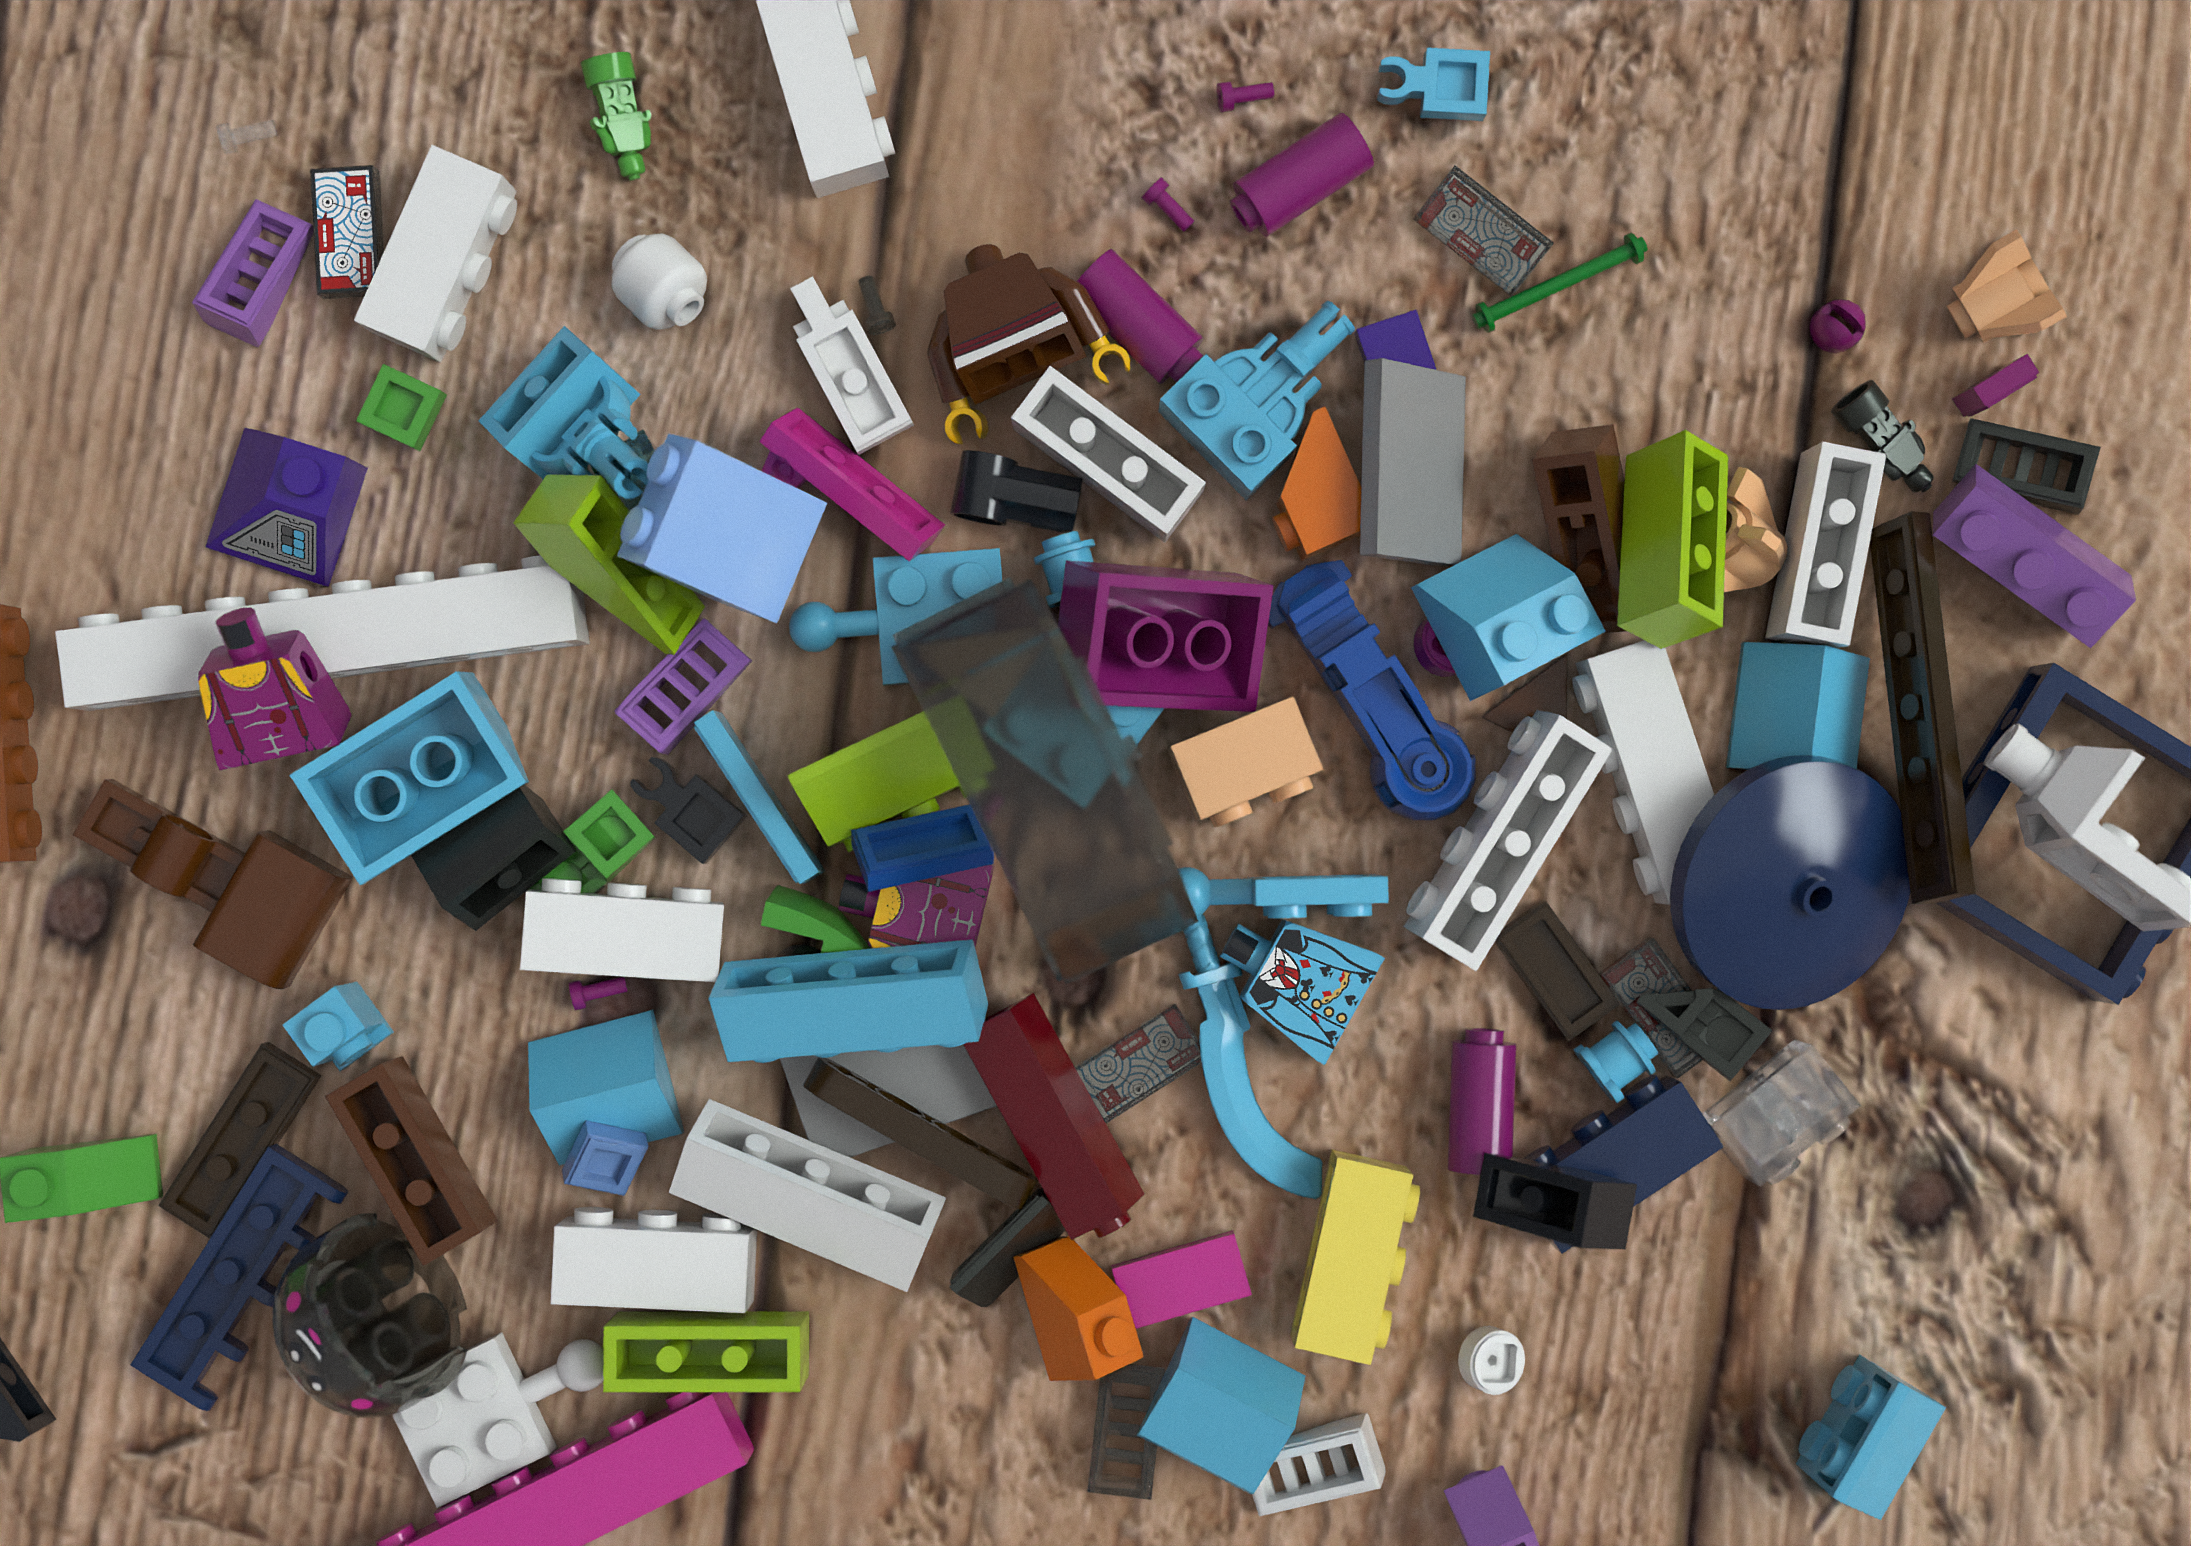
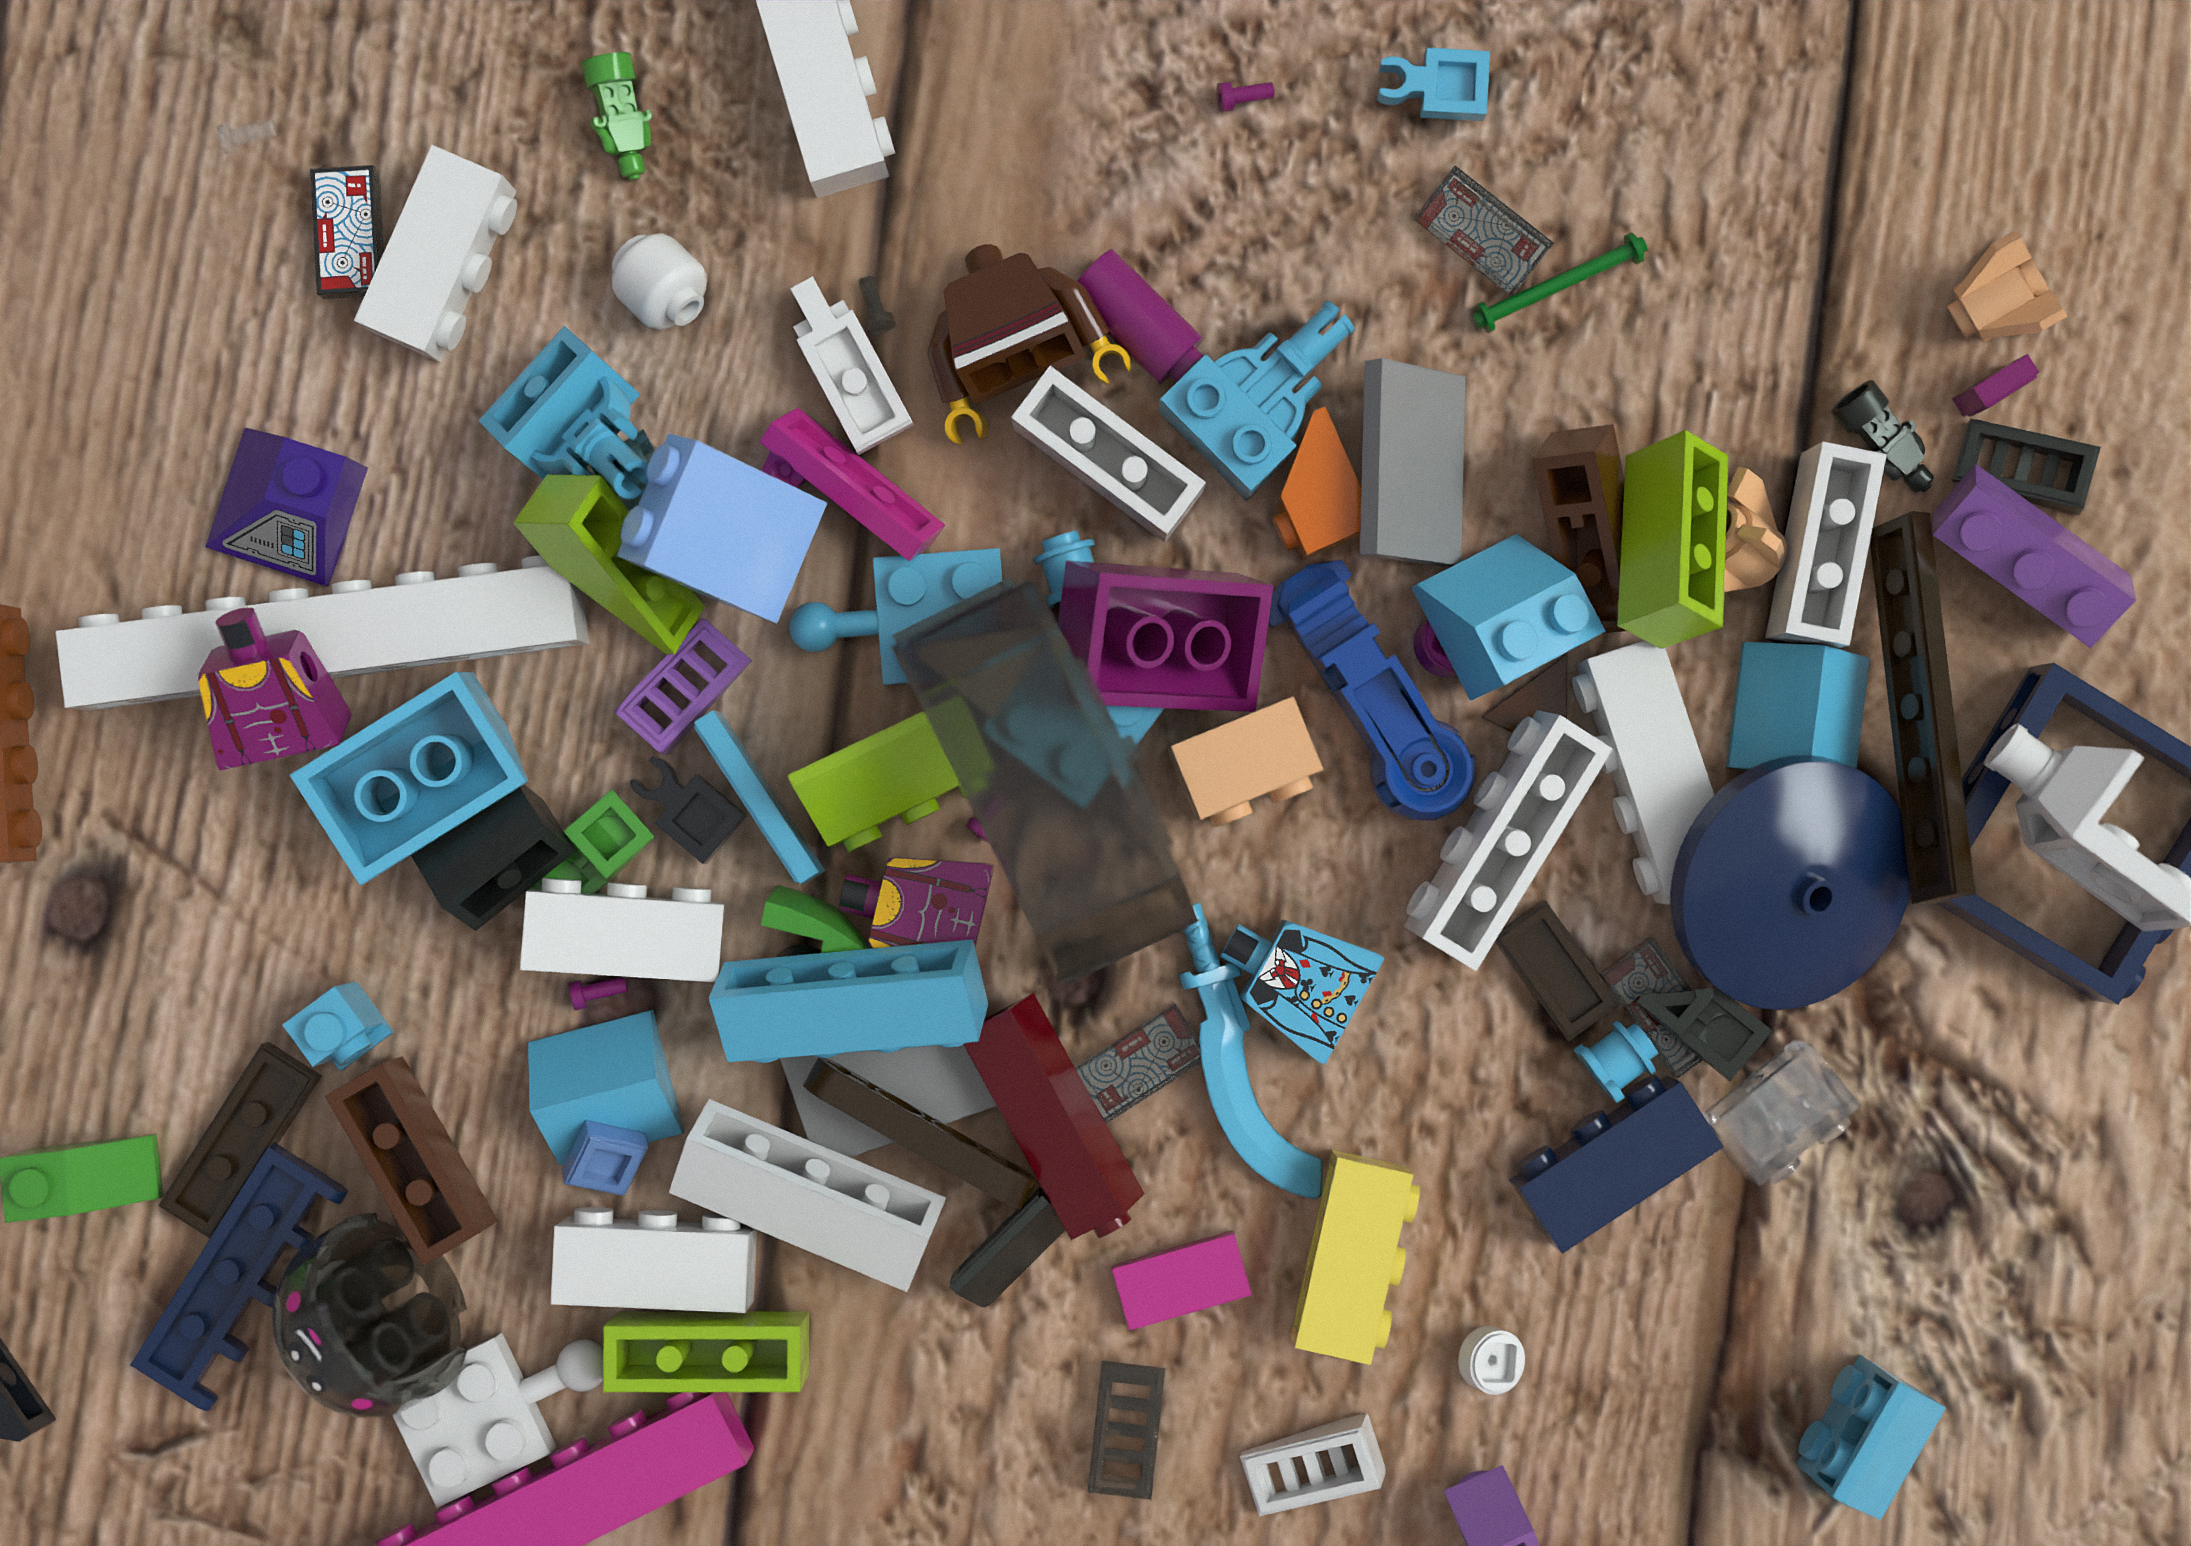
reddish brown plate [73,779,353,989] -> none
medium lavender slope [192,199,315,347] -> none
bright green plate [356,364,447,451] -> none
blue tile [851,803,994,892] -> none
black piece [950,450,1083,533] -> none
orange slope [1013,1236,1144,1381] -> none
medium azure slope [1136,1317,1306,1495] -> none
magenta piece [1141,177,1195,232] -> none
medium azure plate [1161,867,1389,919] -> none
magenta brick [1229,112,1374,237] -> none
dark purple tile [1354,309,1436,370] -> none
magenta brick [1448,1028,1516,1175] -> none
black slope [1473,1153,1637,1249] -> none
magenta hinge [1810,299,1866,353] -> none

